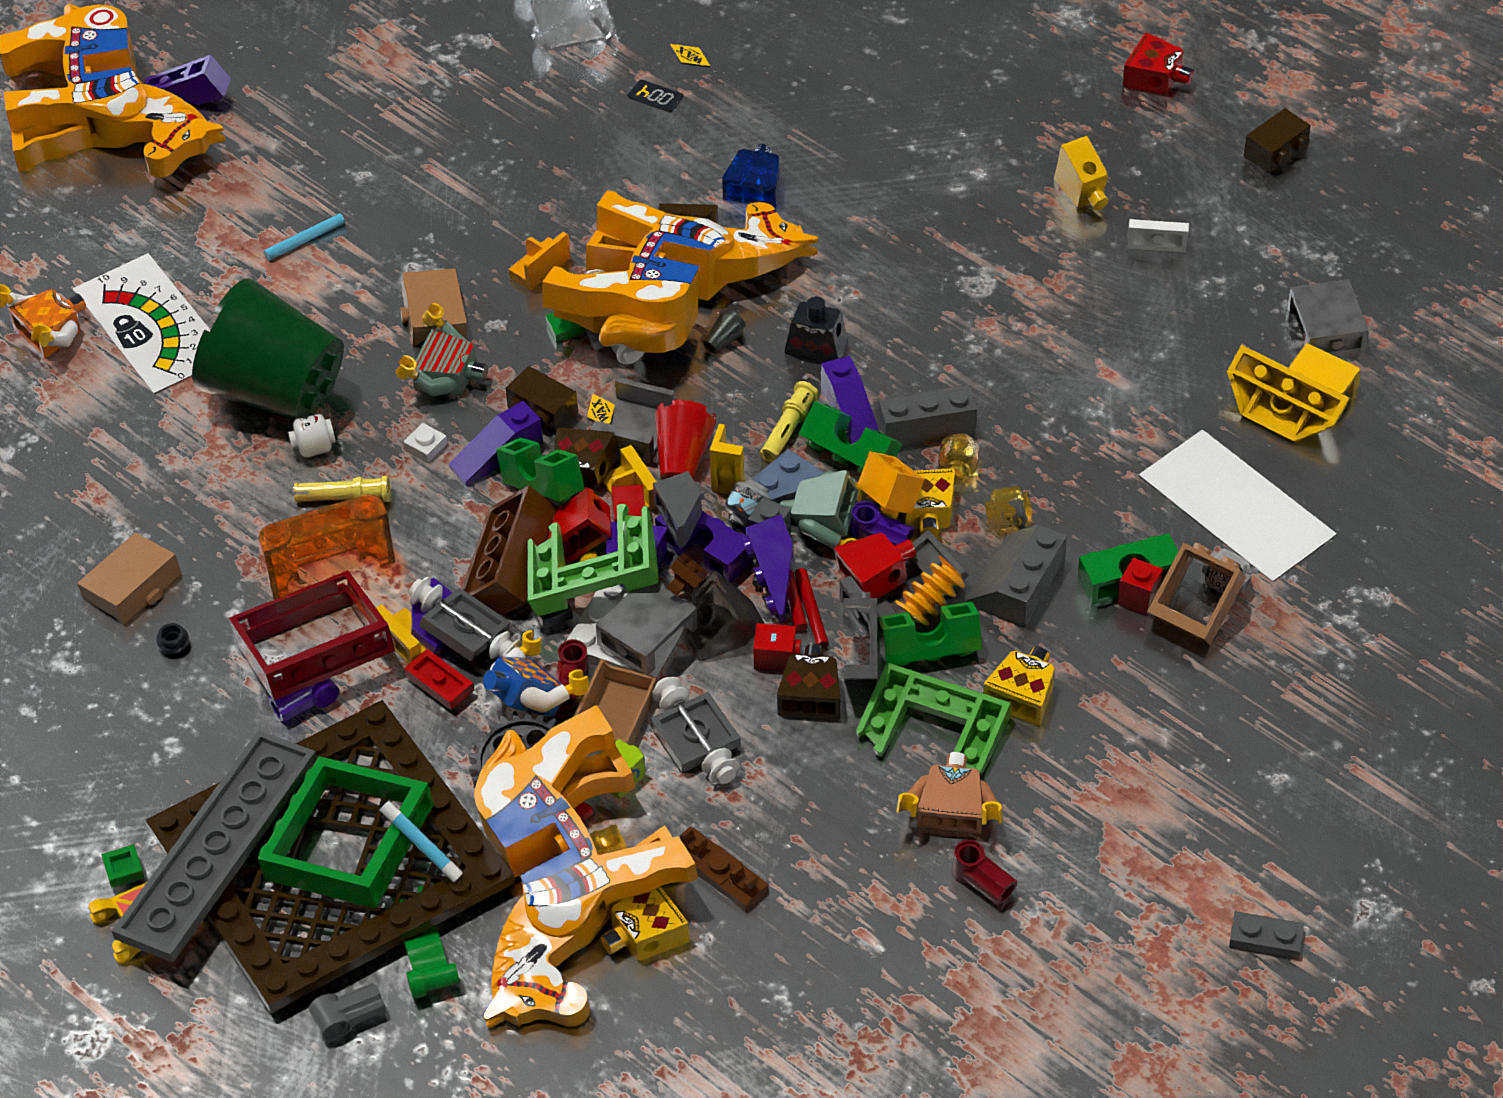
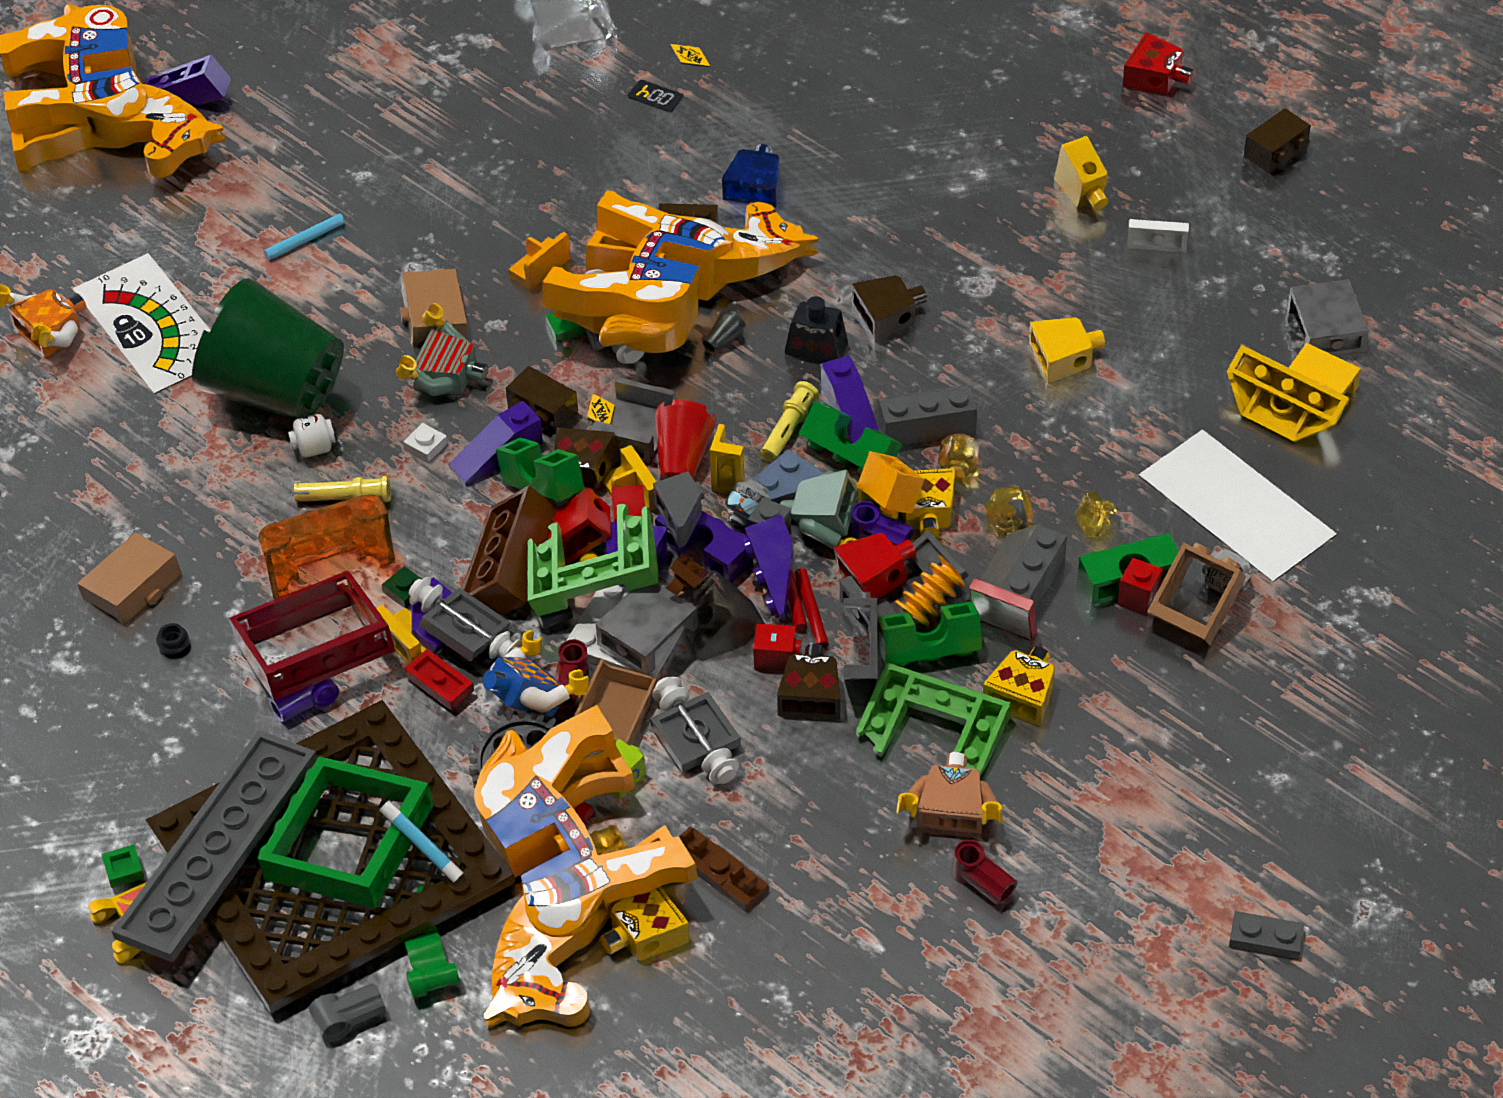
none -> dark green plate [382,566,423,608]
none -> dark brown torso [852,275,927,342]
none -> tile [969,579,1037,640]
none -> yellow torso [1029,317,1105,383]
none -> clear yellow tile [1075,491,1117,537]

